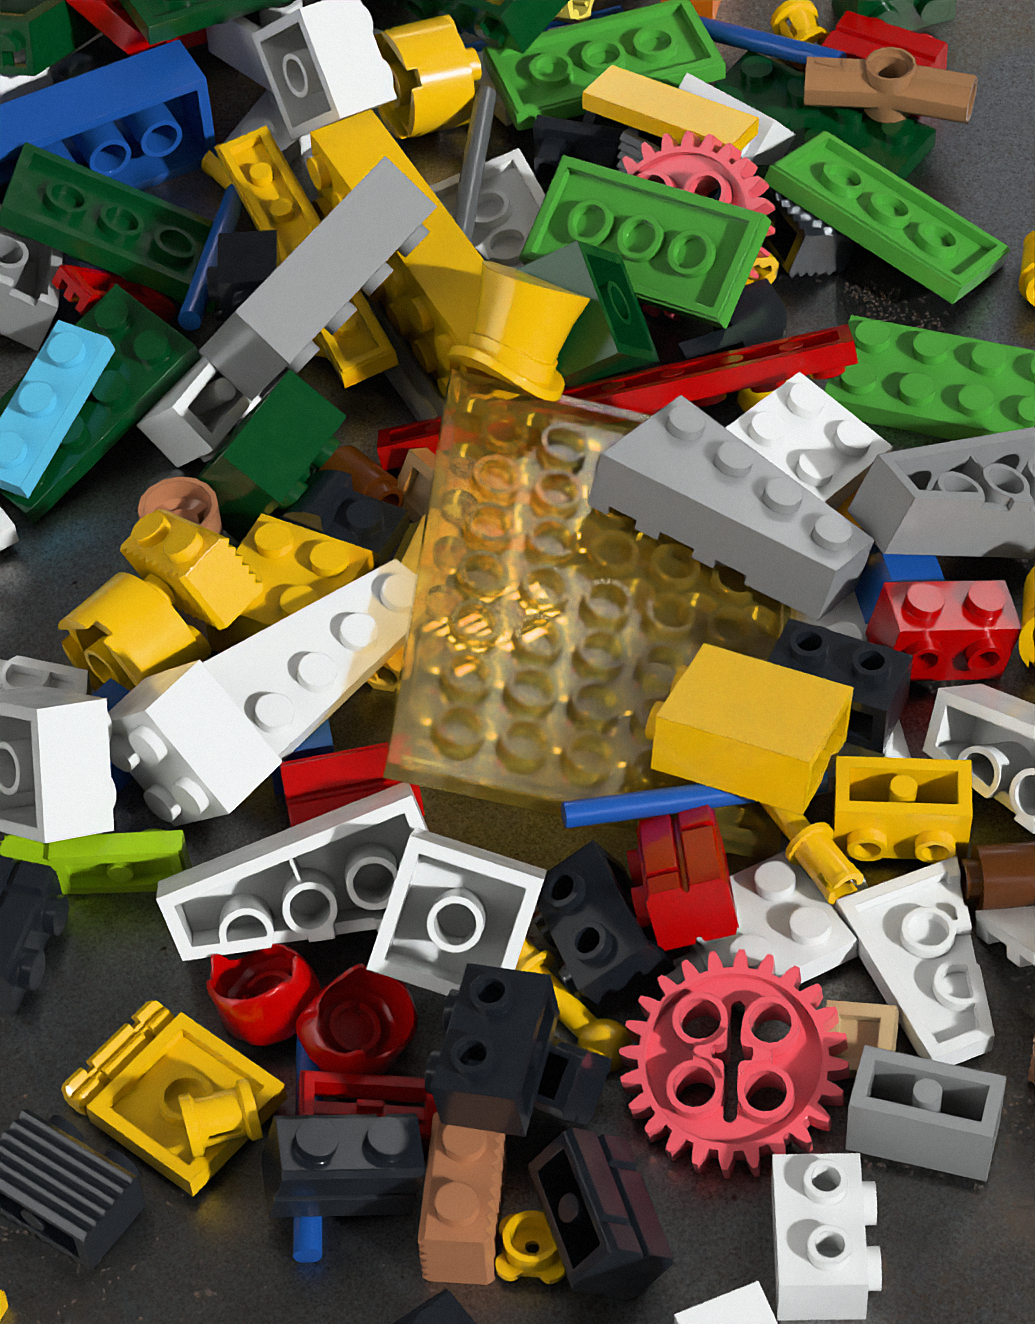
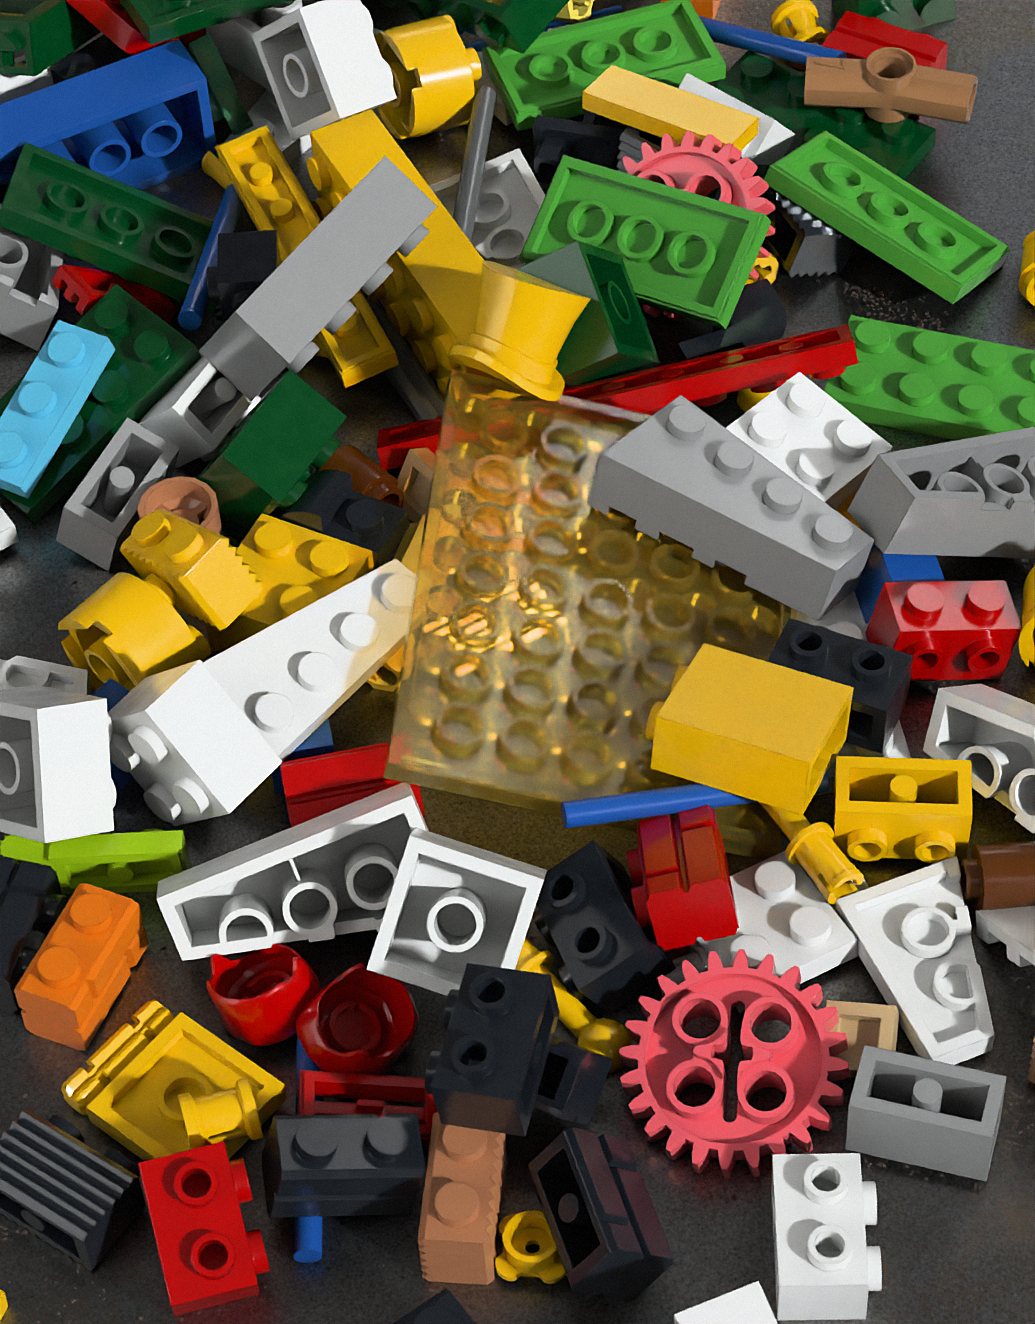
none -> orange brick [14,883,149,1051]
none -> light grey brick [56,417,180,571]
none -> red brick [138,1141,270,1316]
none -> clear green wing [186,33,254,136]

